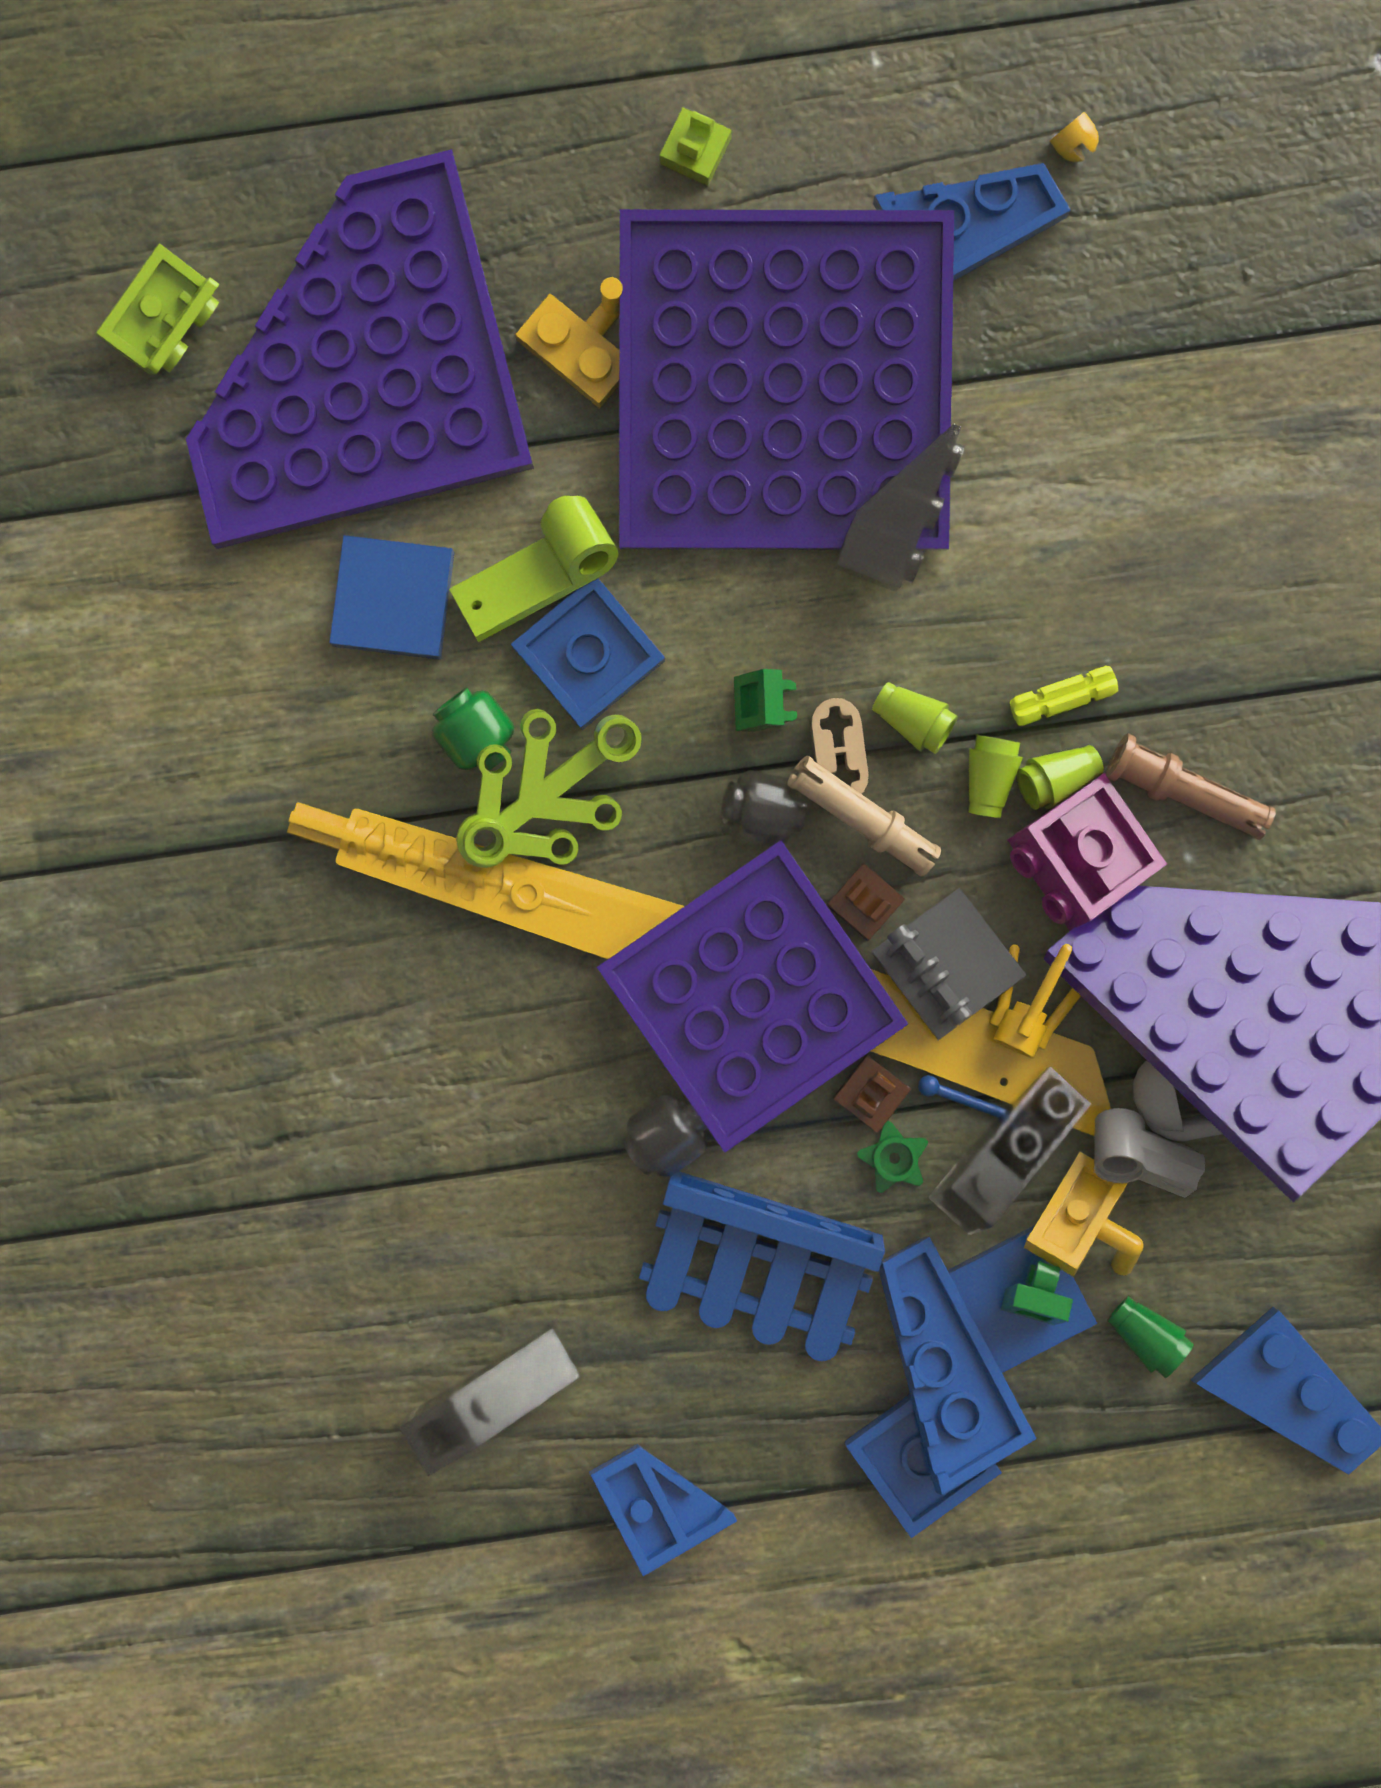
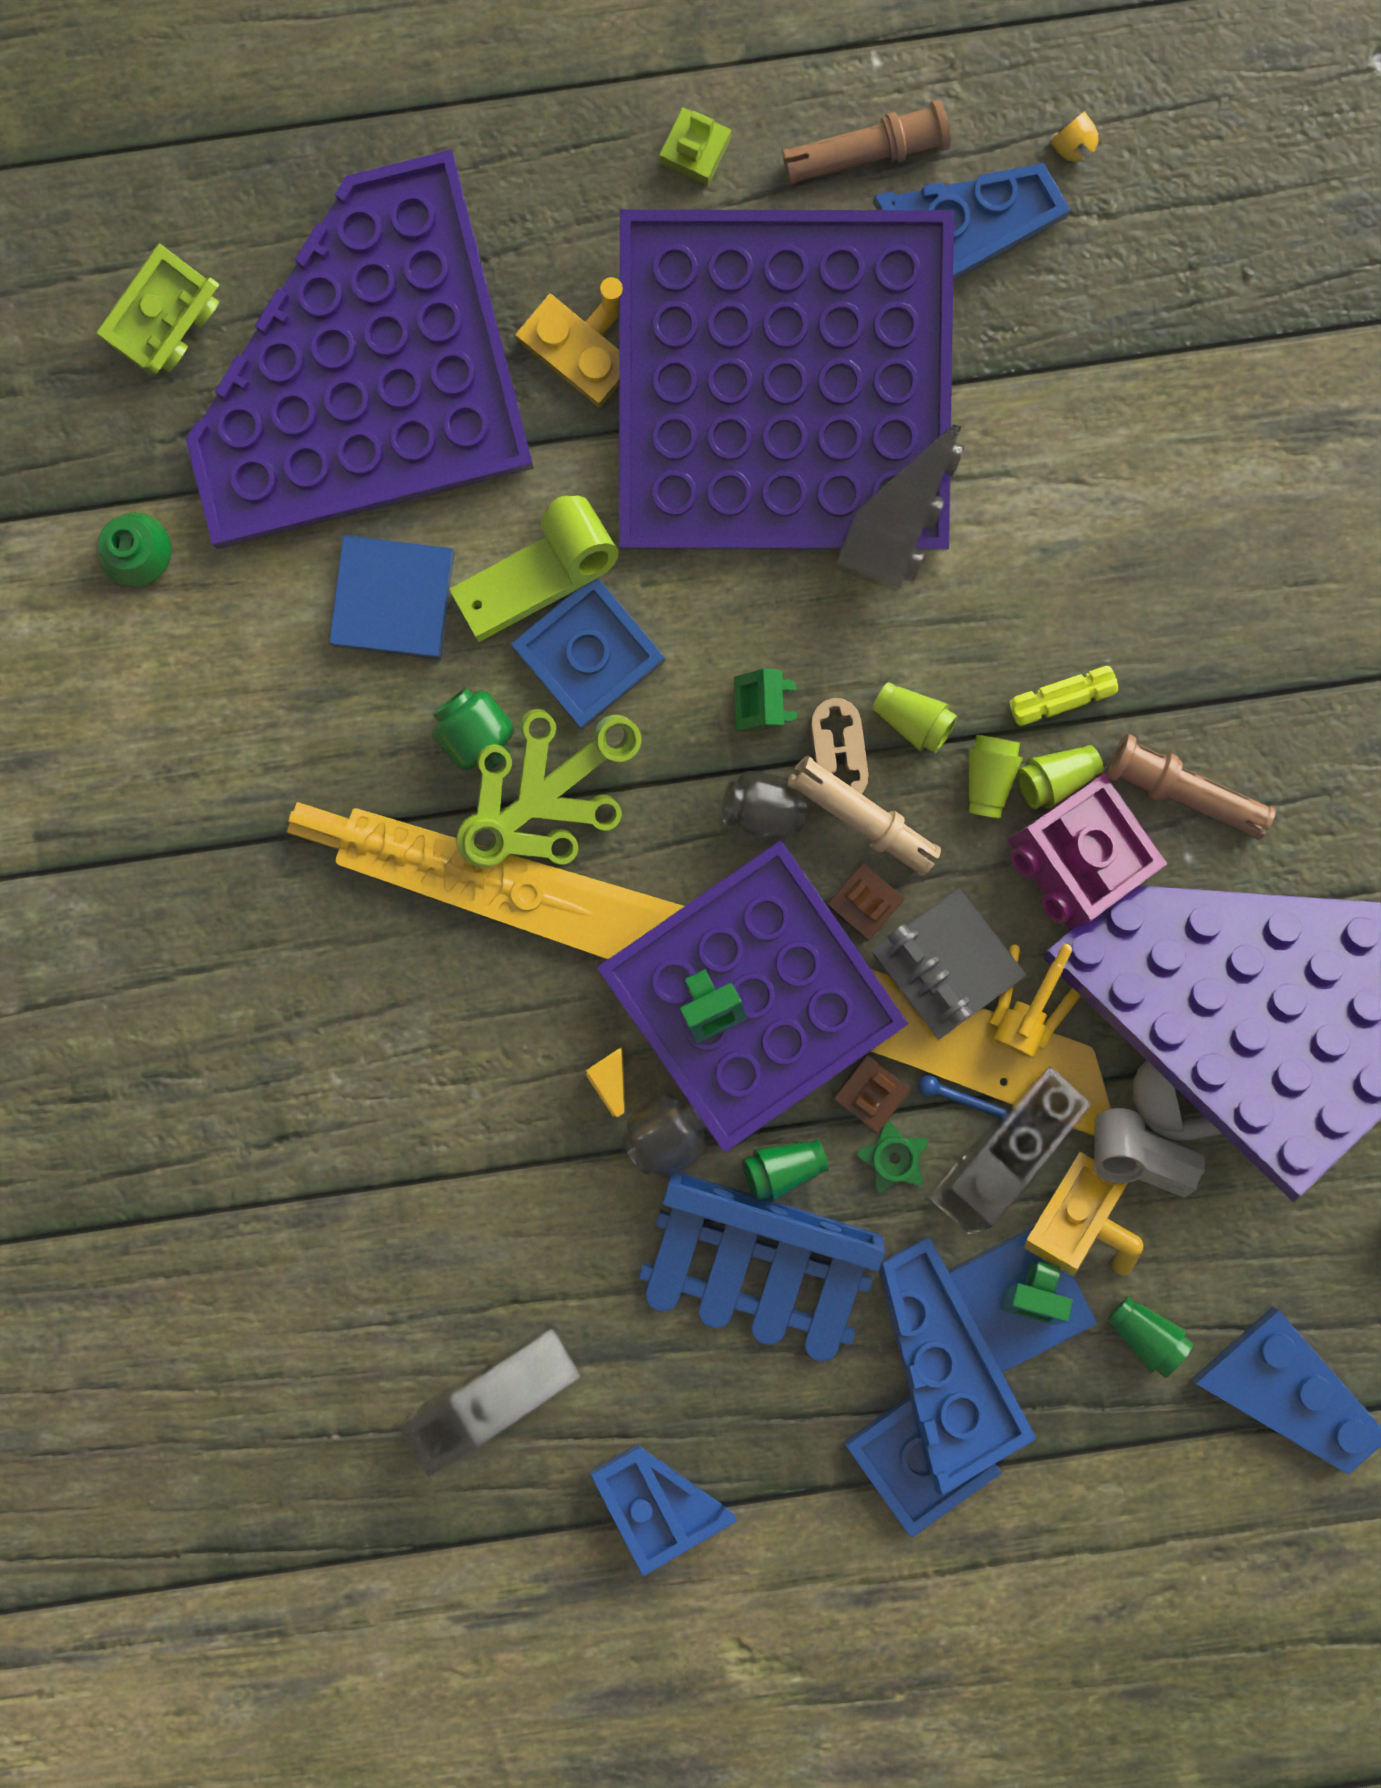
none -> green cone [96,512,172,587]
none -> yellow slope [585,1046,626,1117]
none -> green tile [680,970,747,1044]
none -> green cone [742,1139,829,1202]
none -> medium nougat pin [782,99,951,186]

